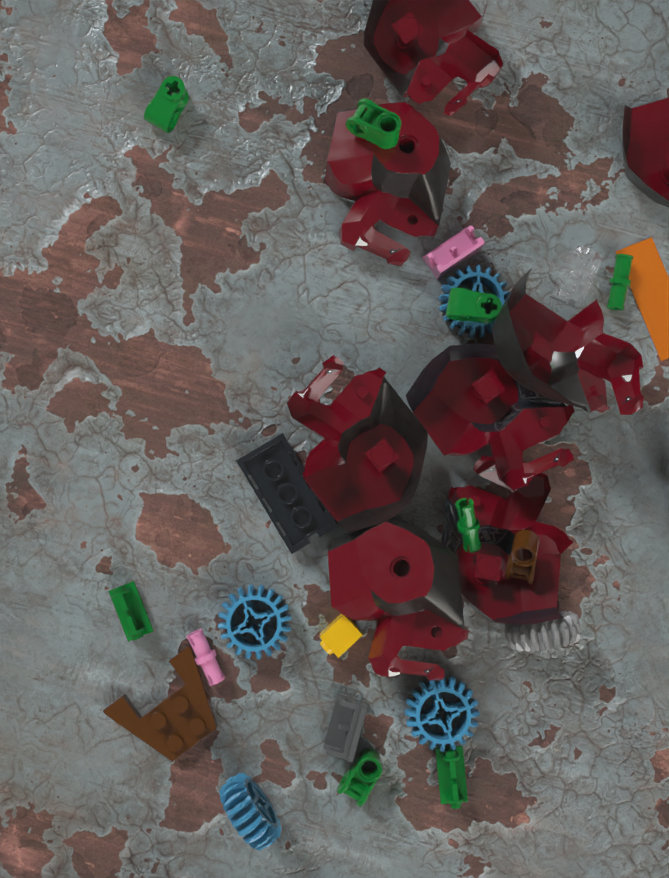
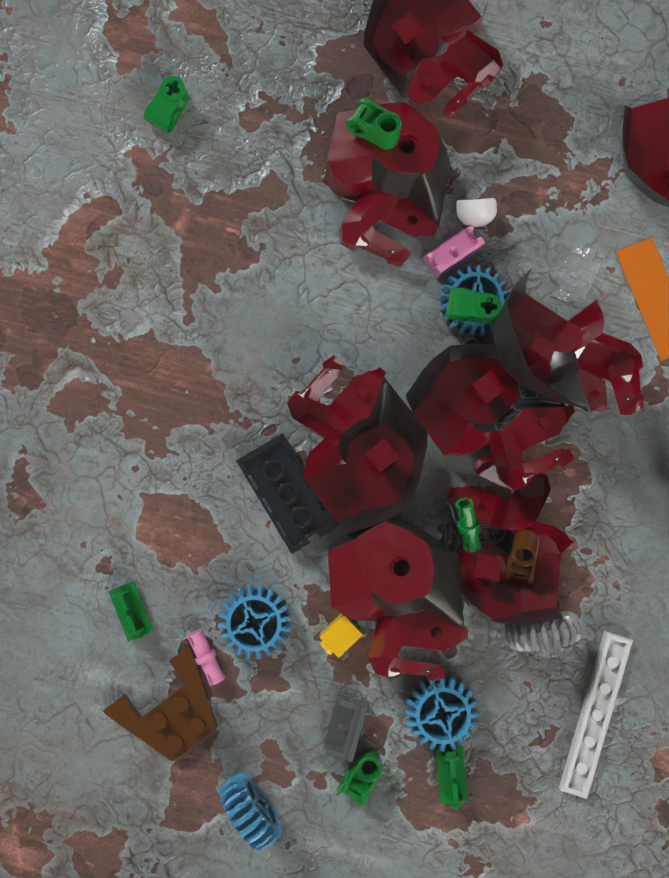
green pin [606,254,633,311] -> none
none -> white hair [456,198,497,227]
none -> white tile [559,631,633,799]

